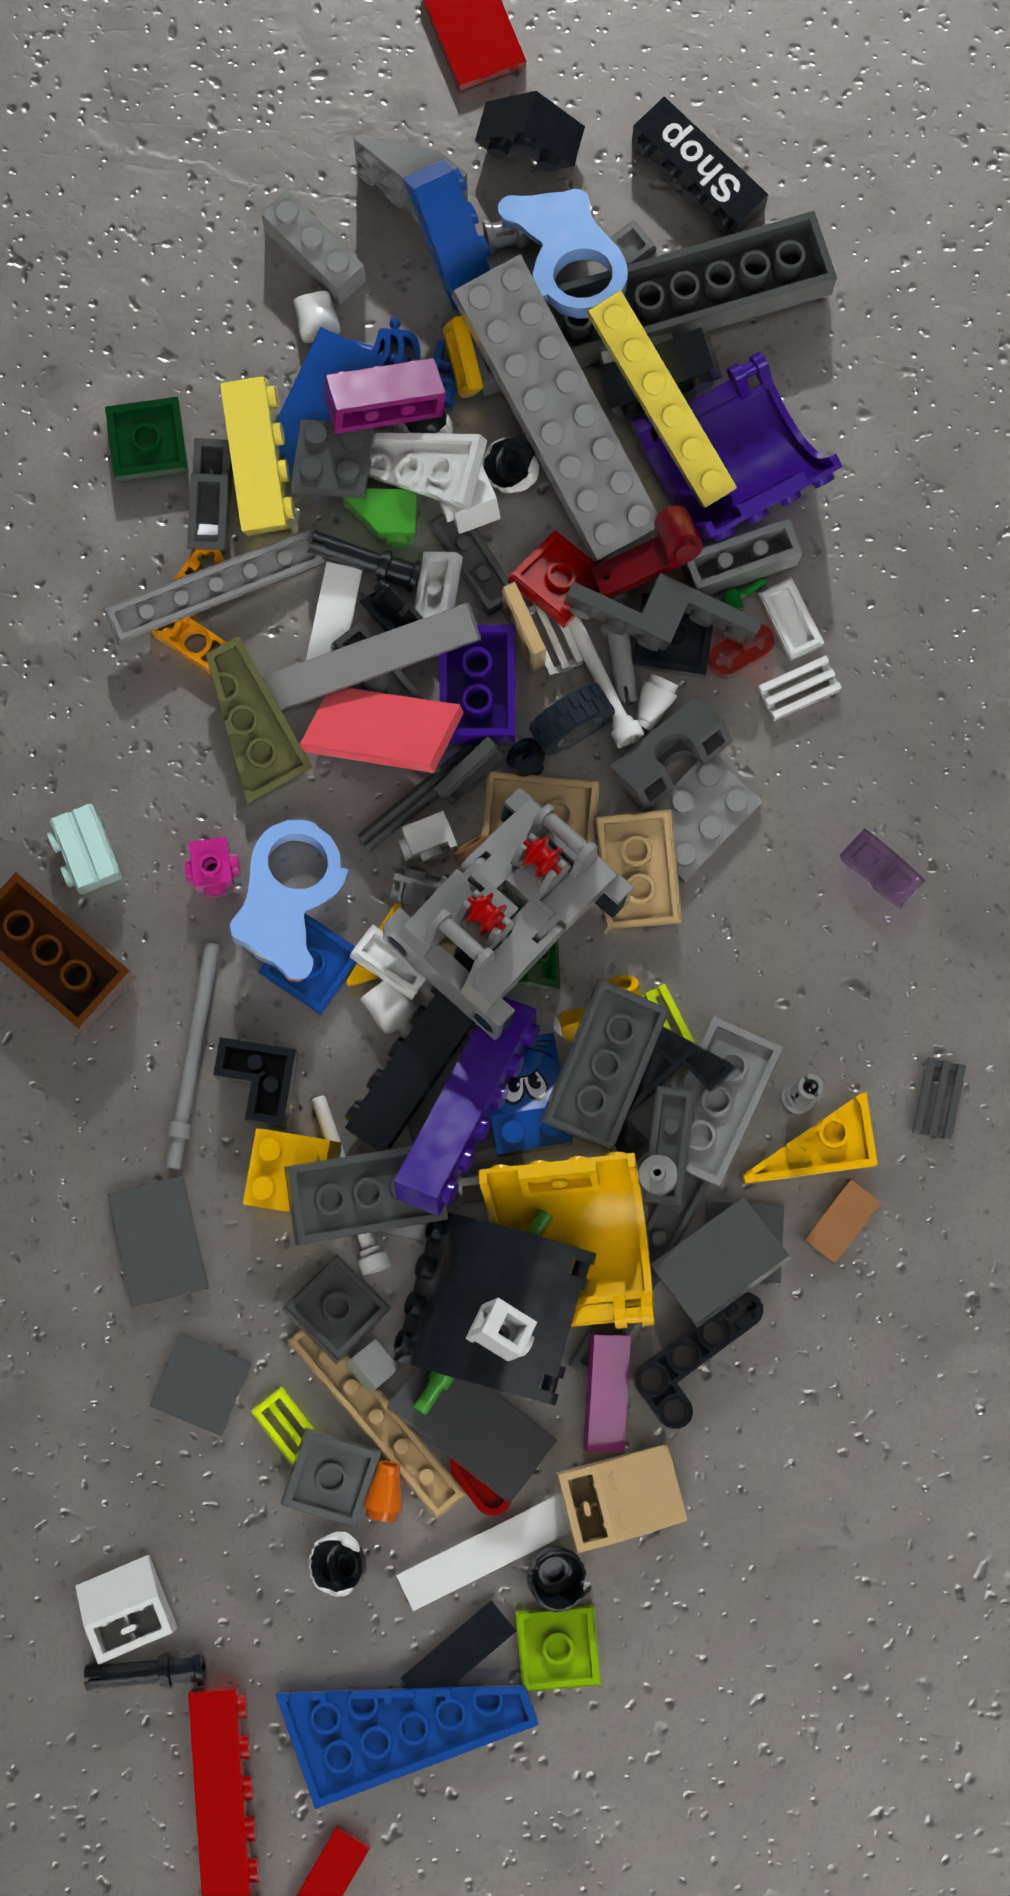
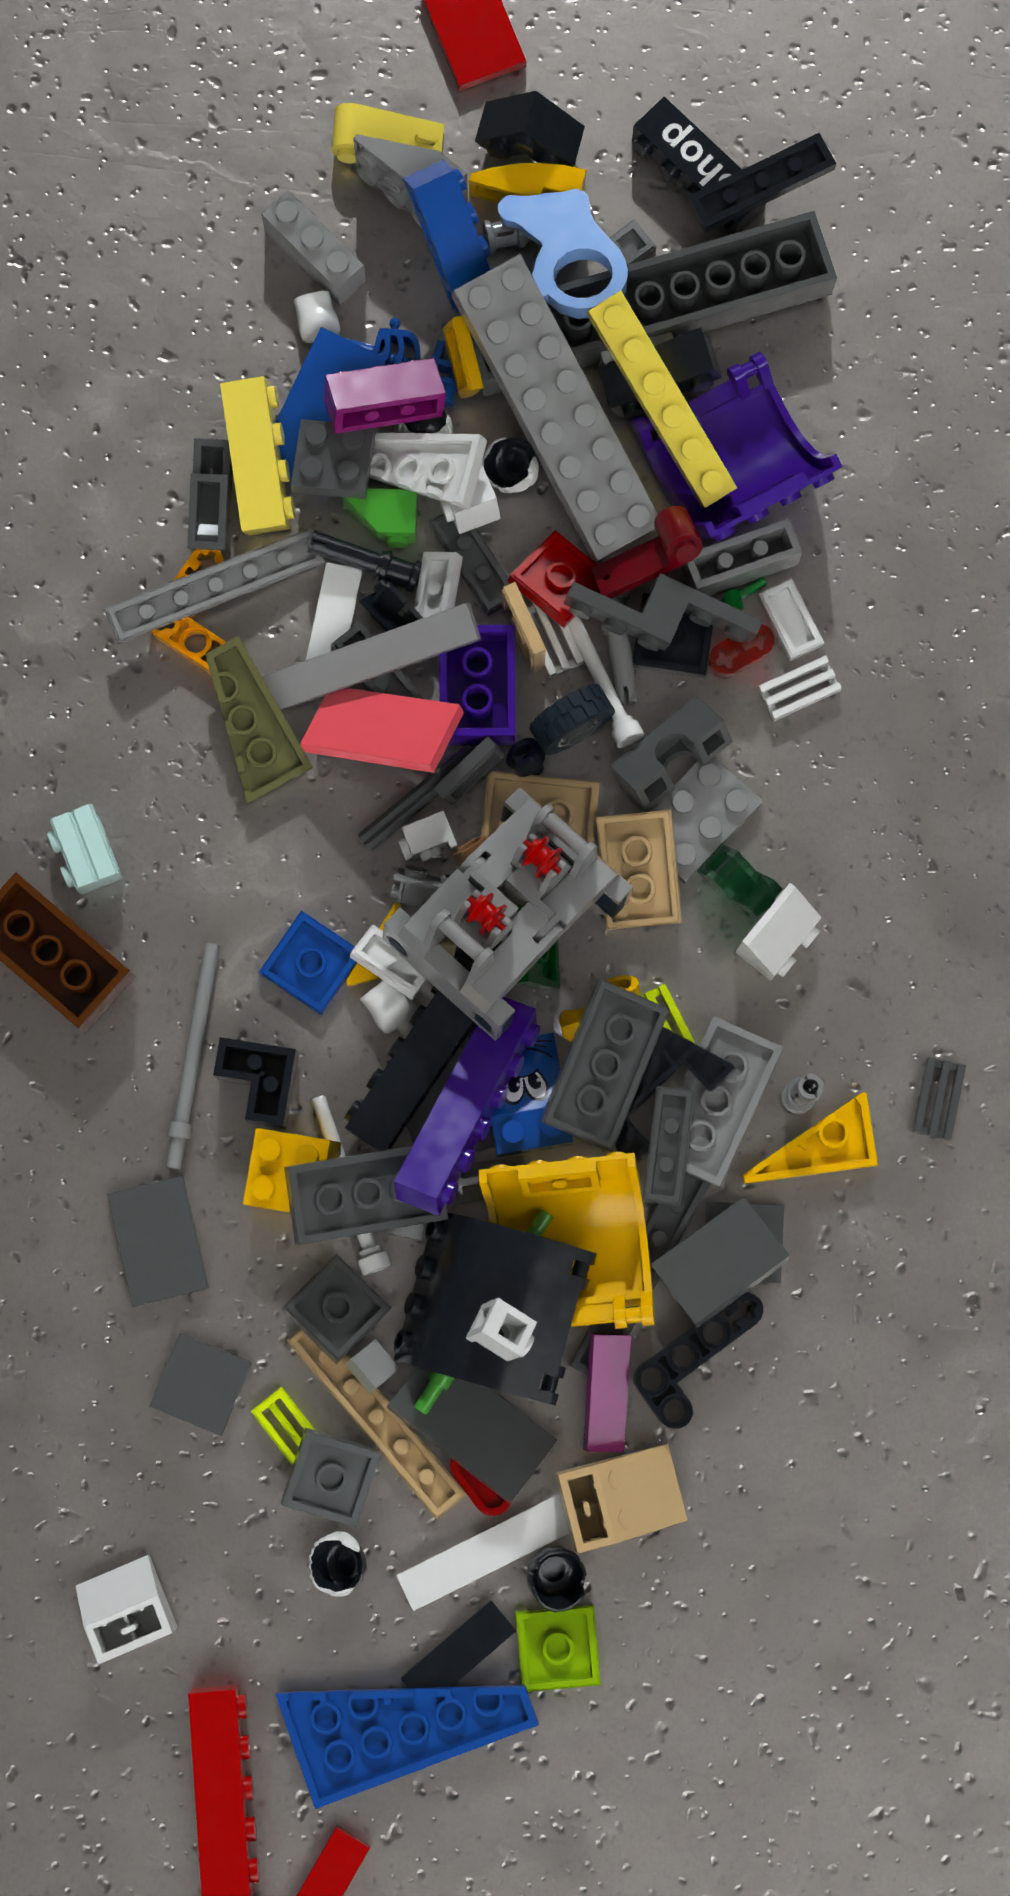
black pin [84,1649,207,1691] -> none
dark green plate [105,397,189,482] -> none
dark pink brick [184,837,241,897] -> none
light blue animal [229,820,349,982] -> none
orange cone [363,1460,402,1522] -> none
white cone [634,674,678,731] -> none
light grey tile [639,1155,678,1195] -> none
medium nougat tile [803,1179,882,1264] -> none
clear purple slope [840,828,925,909] -> none
none -> light yellow door [331,103,444,164]
none -> yellow slope [469,163,587,203]
none -> black plate [688,133,837,233]
none -> clear green brick [696,843,783,918]
none -> white slope [735,883,822,981]

